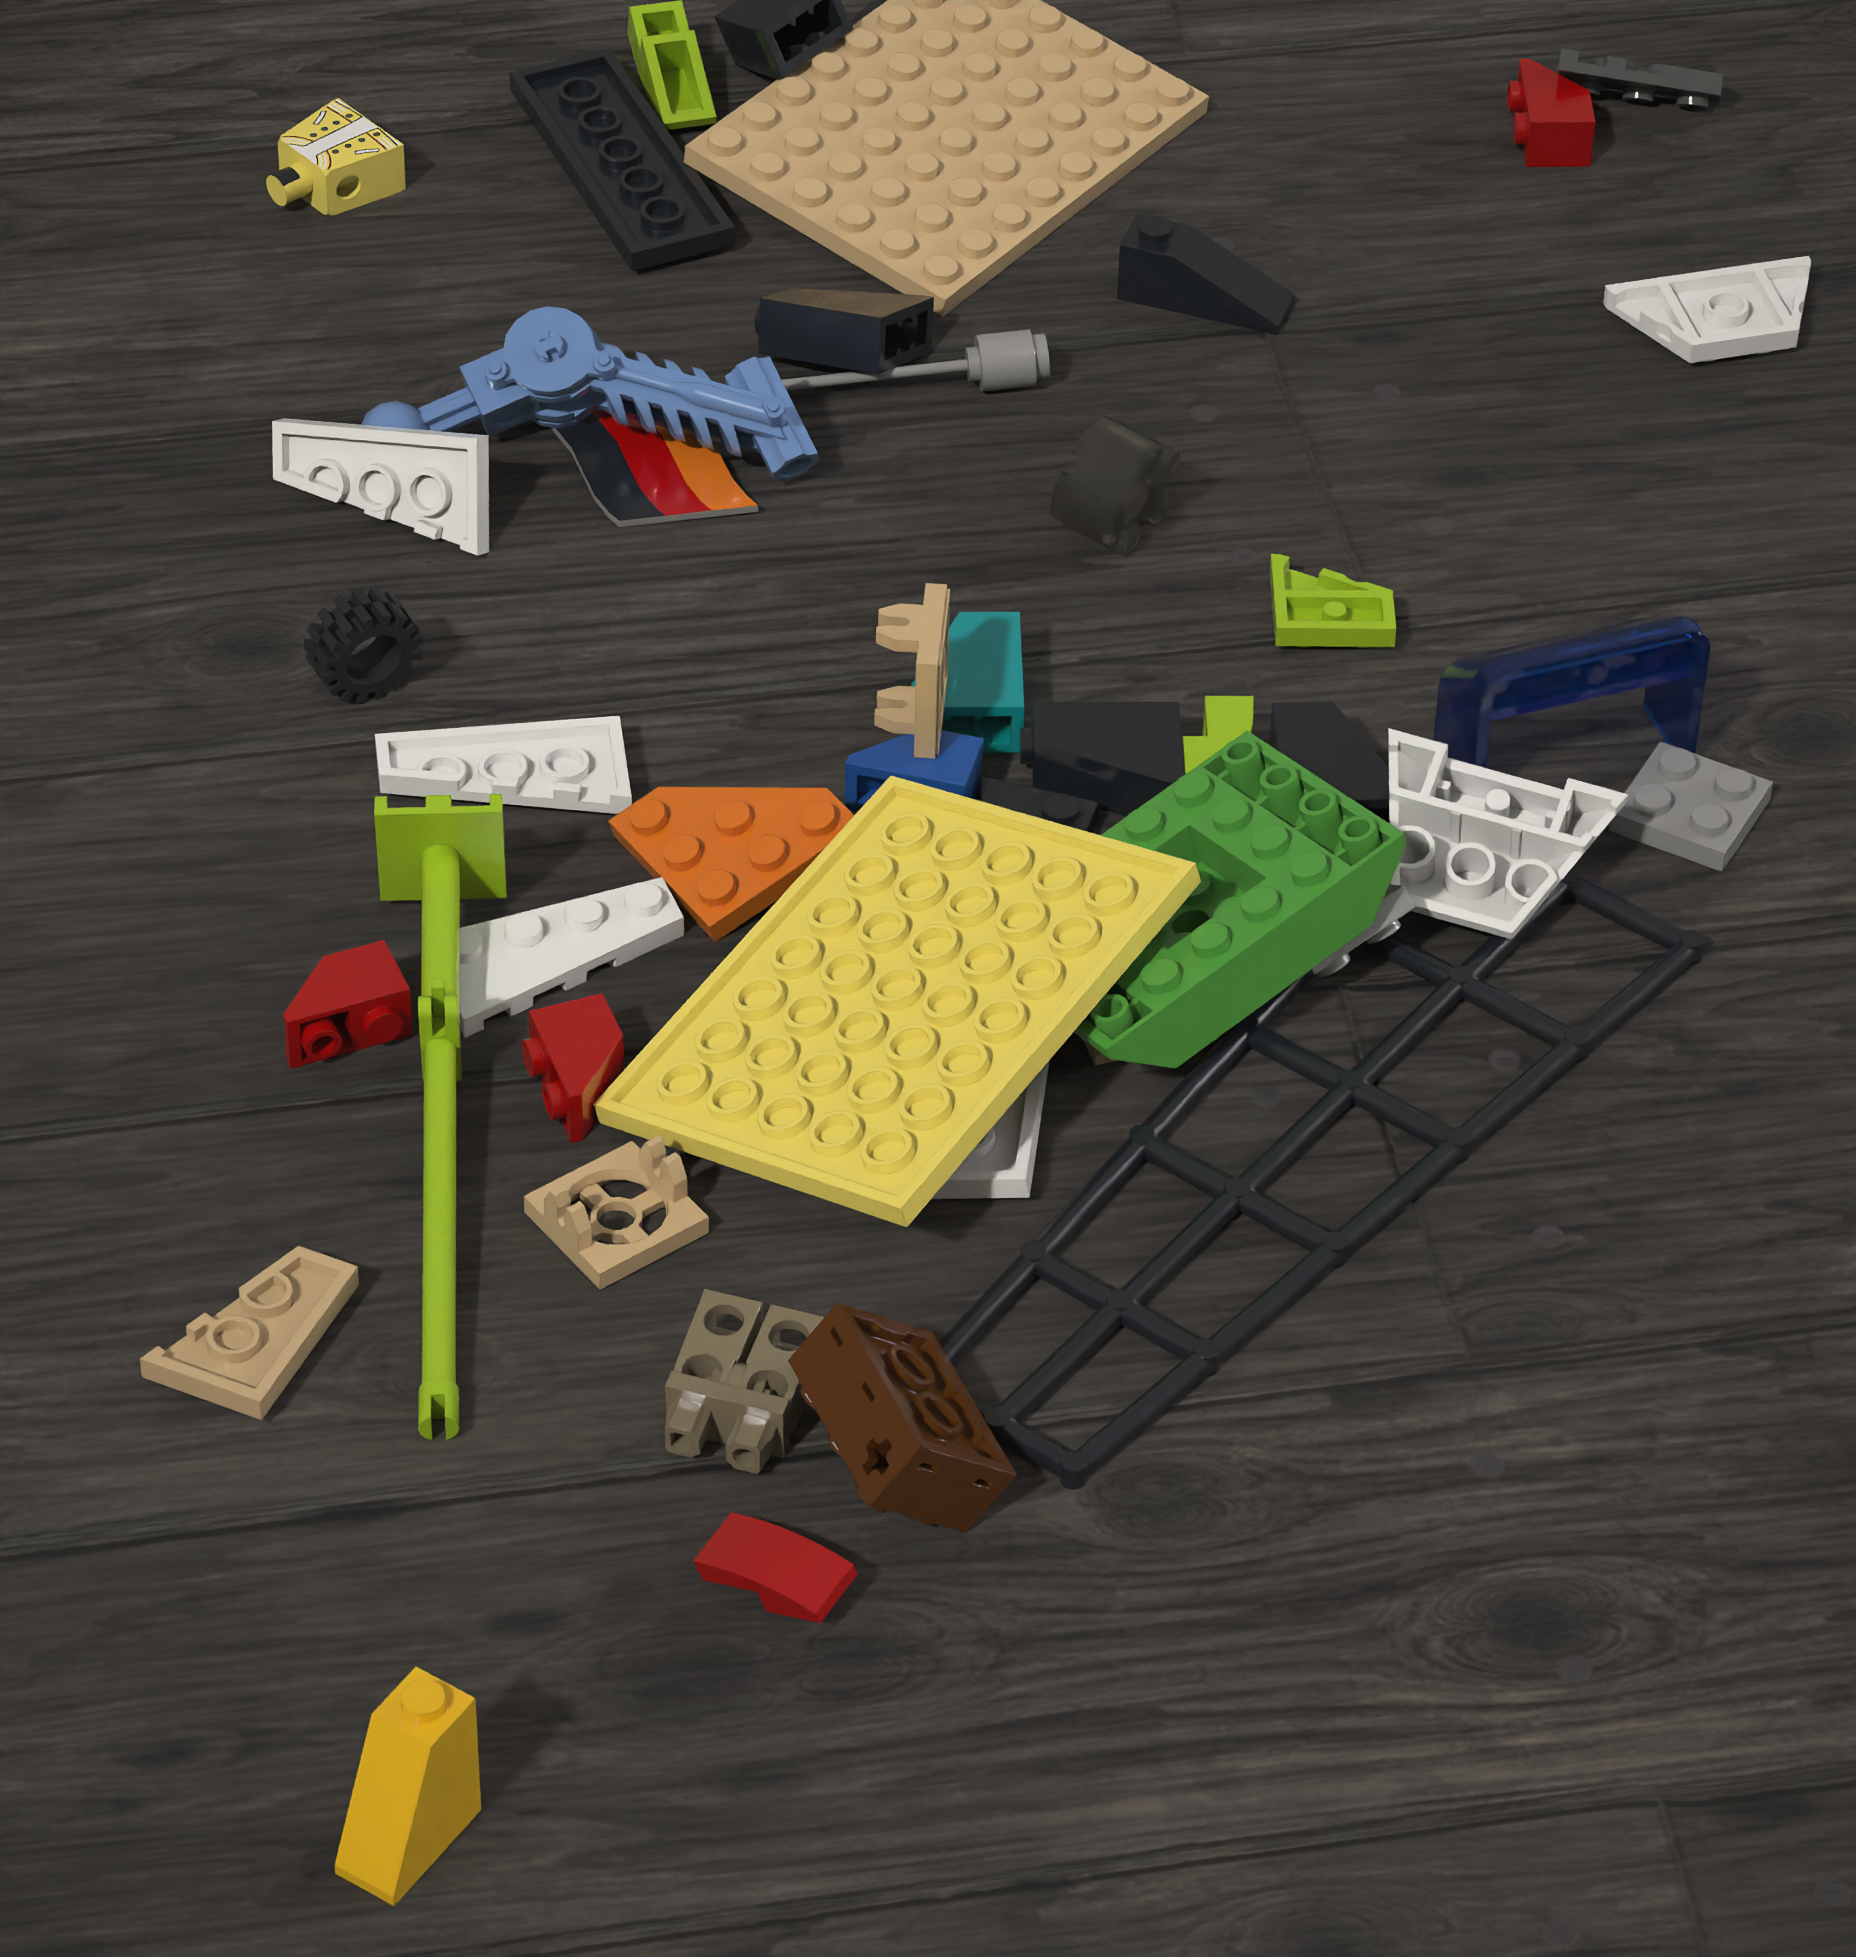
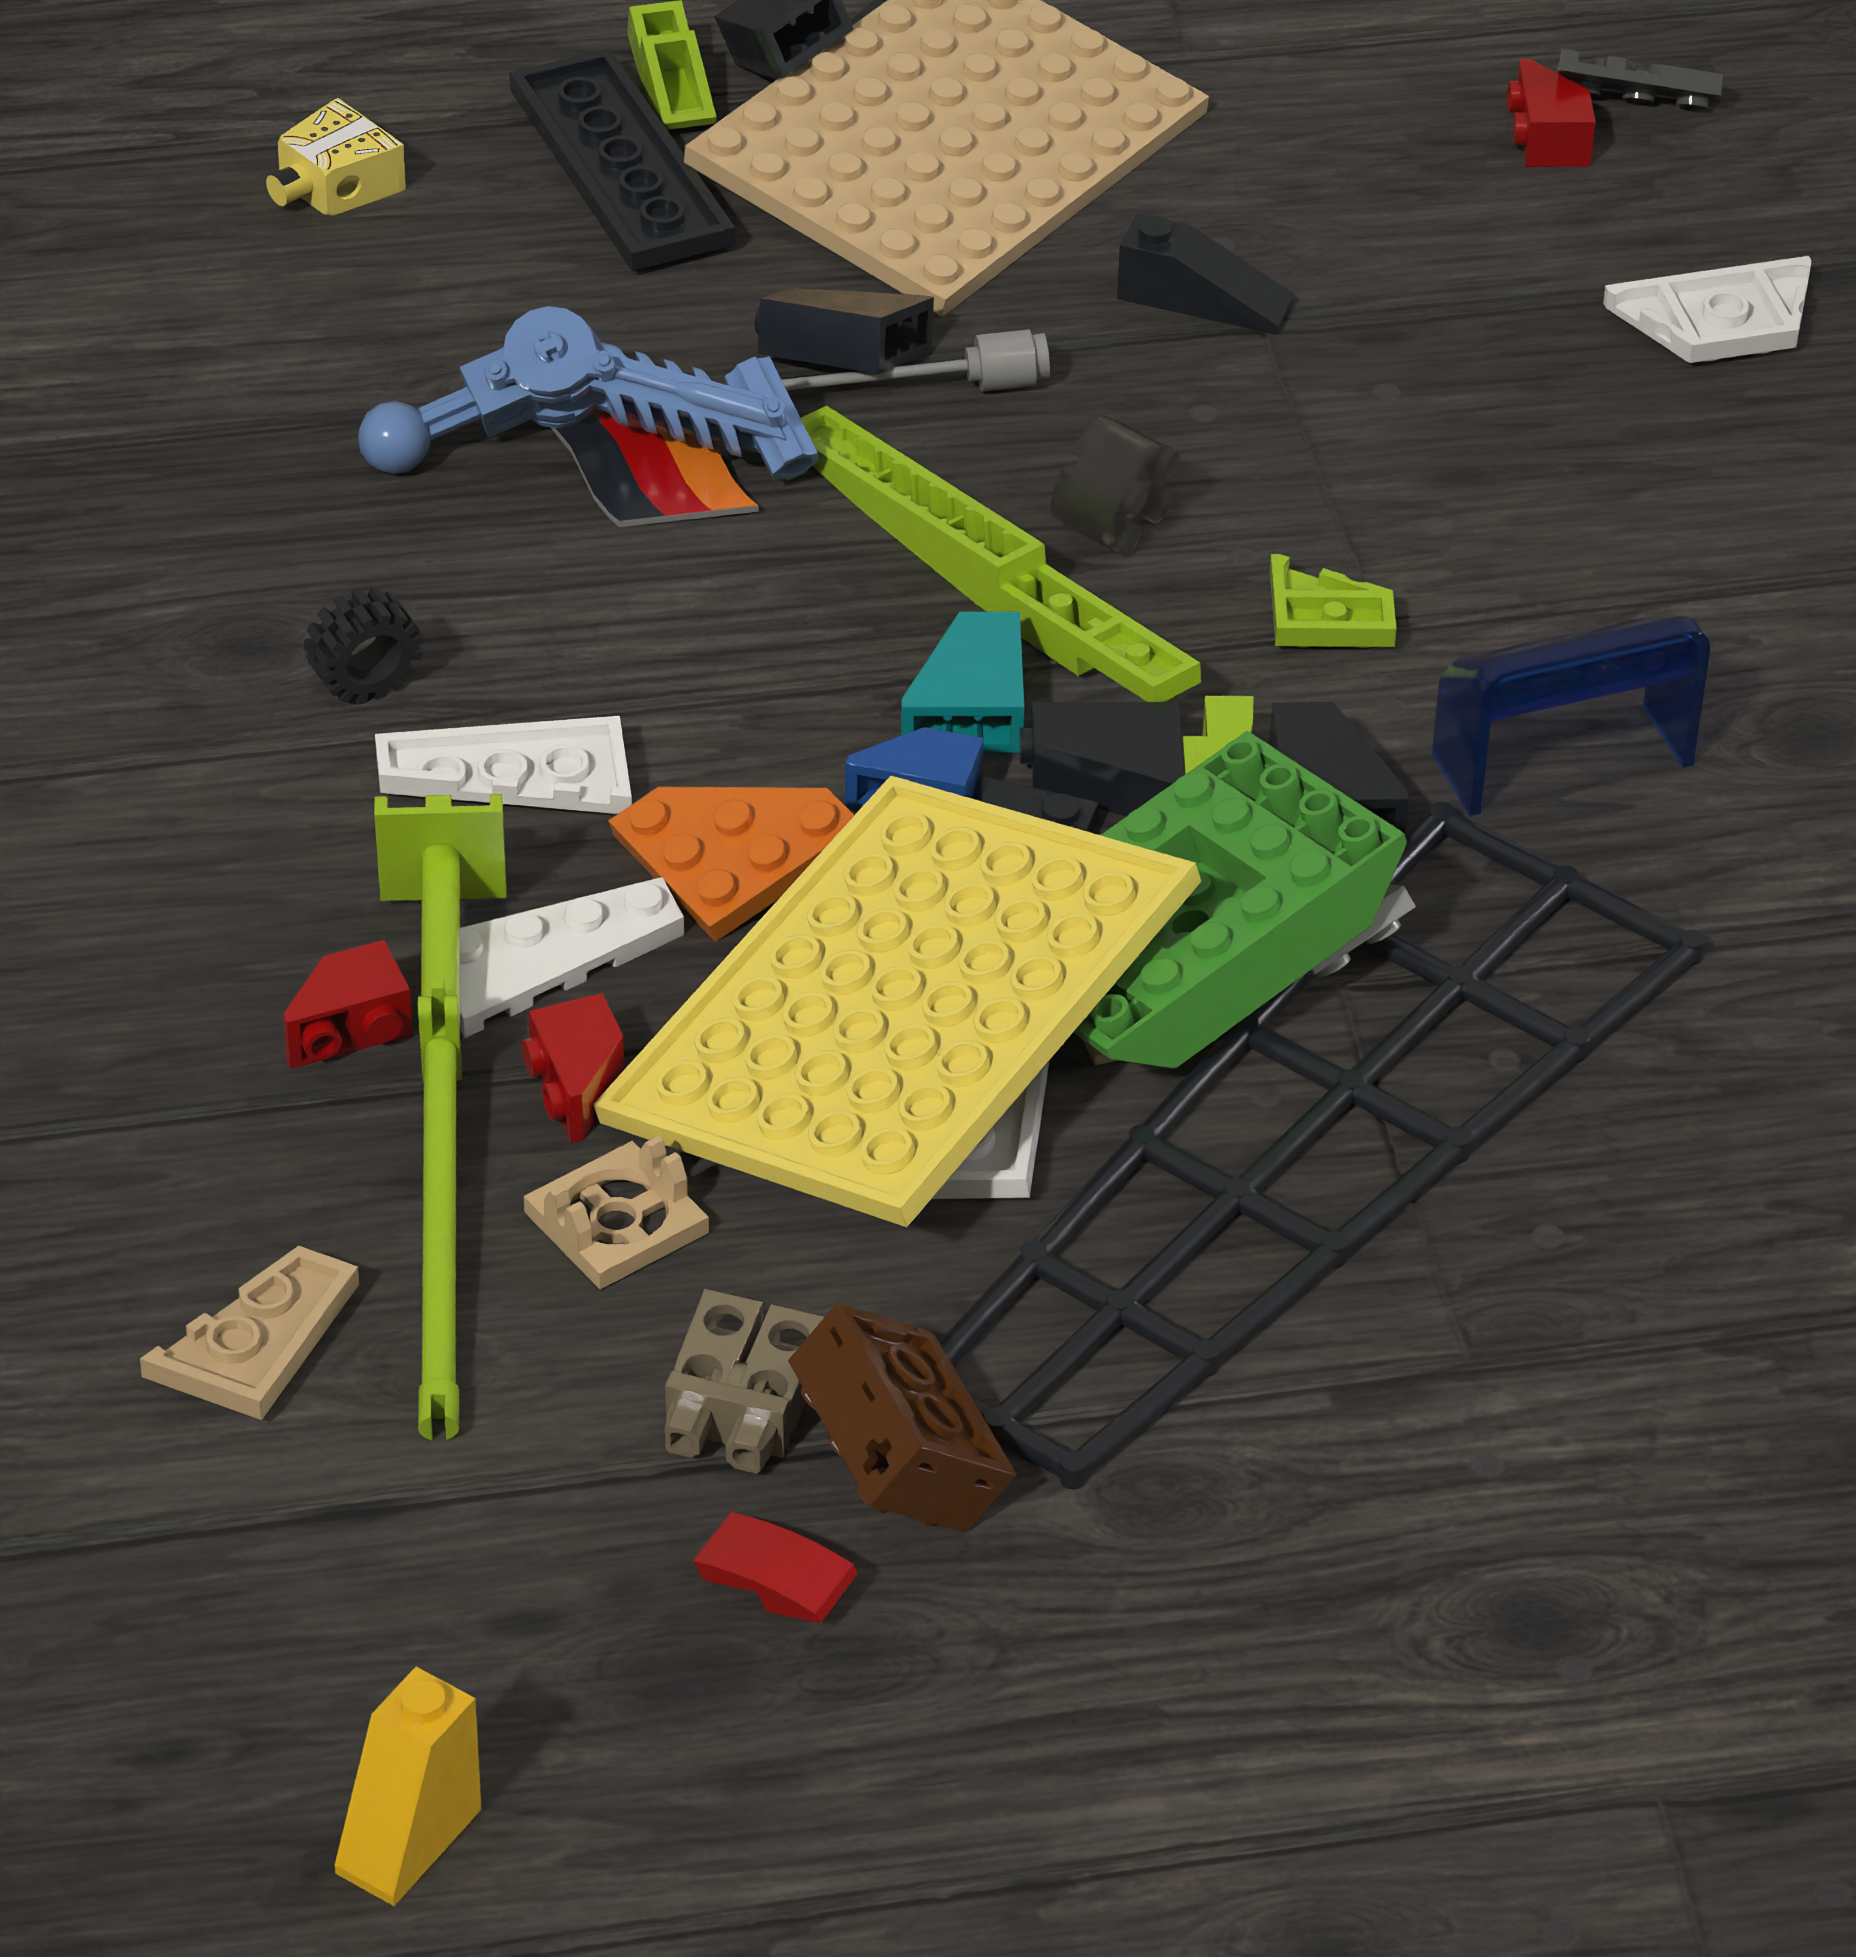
white wing [272,418,489,556] -> none
tan piece [874,583,950,759] -> none
white wedge [1388,728,1628,939] -> none
light grey plate [1609,741,1773,872] -> none
none -> lime slope [801,406,1201,702]

